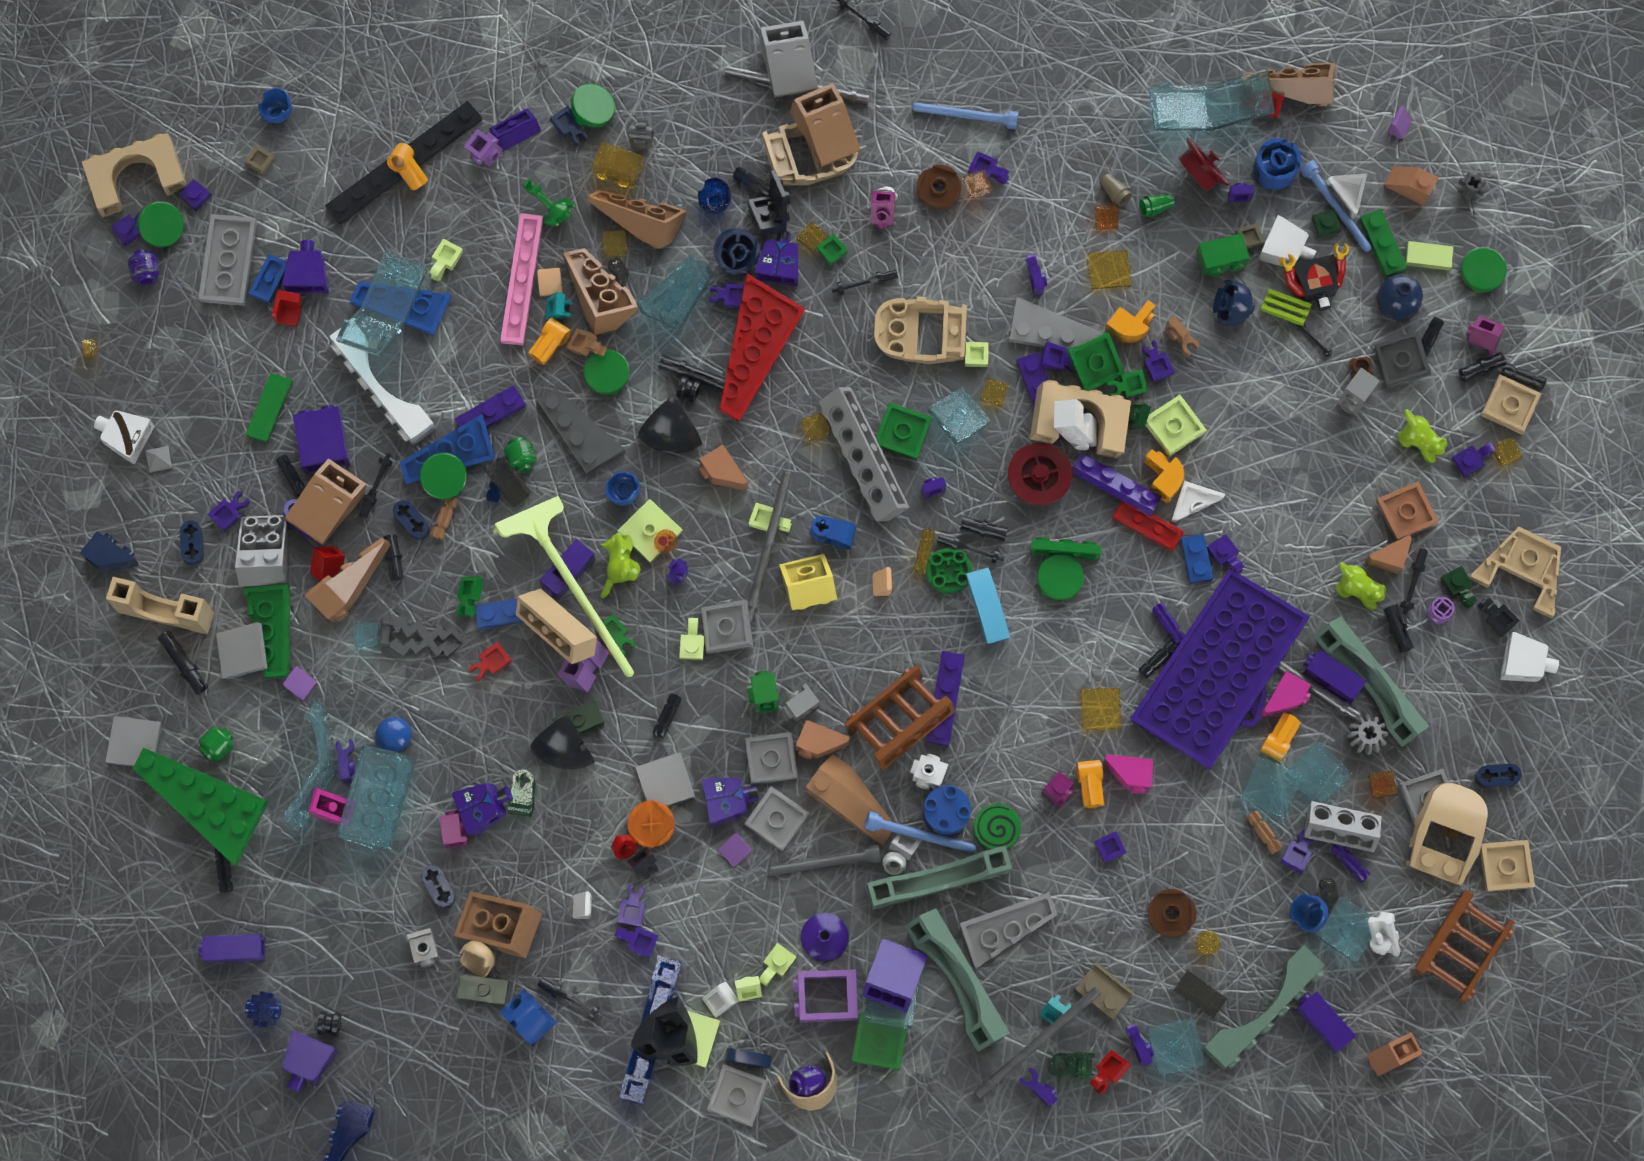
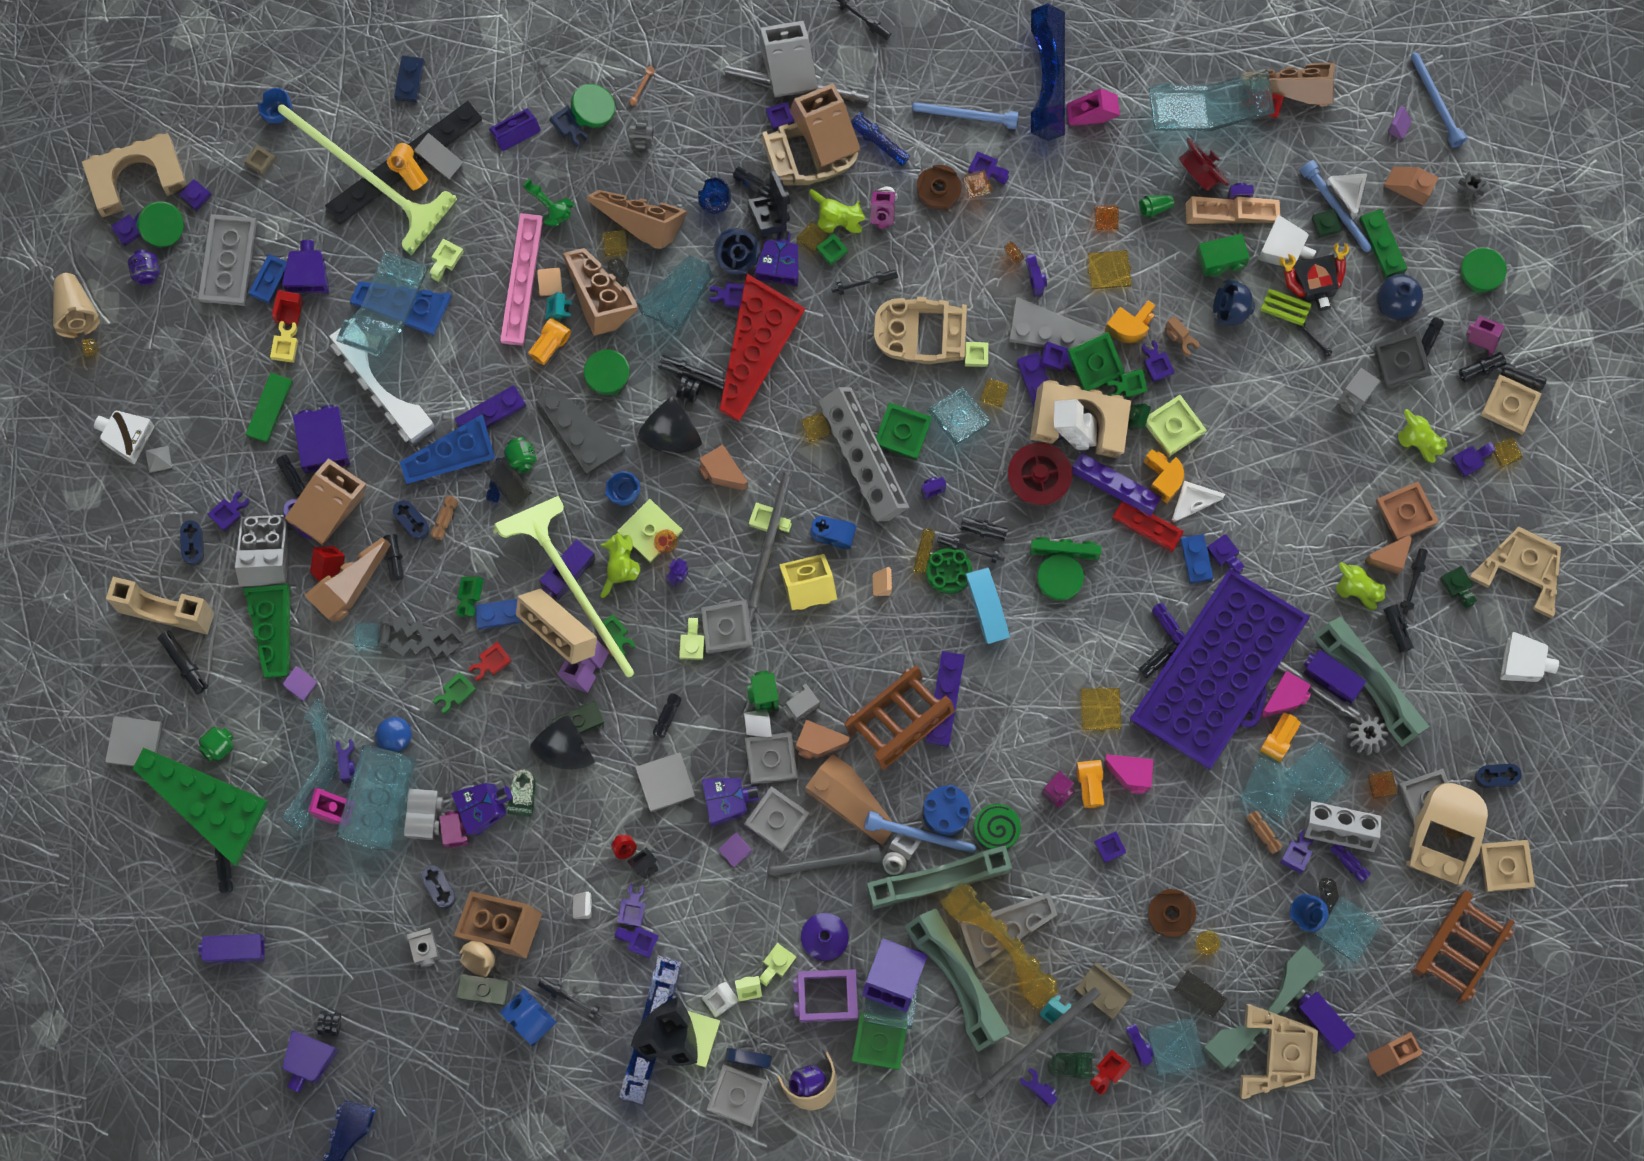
dark blue slope [80,531,138,572] -> none
light grey tile [216,622,268,680] -> none
clear blue brick [245,991,282,1028] -> none
black piece [359,453,393,518] -> none
green tile [420,453,467,499] -> none
medium lavender brick [464,129,503,167] -> none
medium nougat plate [566,328,607,357] -> none
clear yellow brick [592,141,645,188] -> none
orange tile [627,800,675,847] -> none
white brick [910,754,948,790] -> none
dark tan cone [1100,174,1132,206] -> none
dark tan tile [1235,223,1265,250] -> none
blue brick [1253,138,1302,190] -> none
reddish brown plate [1349,357,1373,379] -> none
white hips [1368,912,1401,956] -> none
yellowish green tile [1405,241,1453,271] -> none
medium lavender wheel [1427,597,1455,625] -> none
black plate [1477,596,1520,637] -> none
none -> tan cone [53,273,100,338]
none -> light yellow plate [270,321,298,363]
none -> yellowish green piece [278,105,457,256]
none -> dark blue plate [394,55,425,103]
none -> light grey brick [404,789,443,840]
none -> light grey tile [414,133,463,180]
none -> green plate [433,672,476,714]
none -> nougat hinge [629,66,655,106]
none -> white slope [744,709,772,737]
none -> dark purple plate [766,102,794,132]
none -> lime animal [809,189,865,233]
none -> clear blue pin [851,111,911,167]
none -> clear yellow arch [938,883,1059,1010]
none -> clear orange tile [1004,241,1024,264]
none -> clear blue arch [1031,3,1065,141]
none -> dark pink slope [1066,89,1120,125]
none -> light nougat slope [1186,196,1280,224]
none -> tan wing [1240,1004,1318,1099]
none -> medium blue piece [1411,52,1468,148]

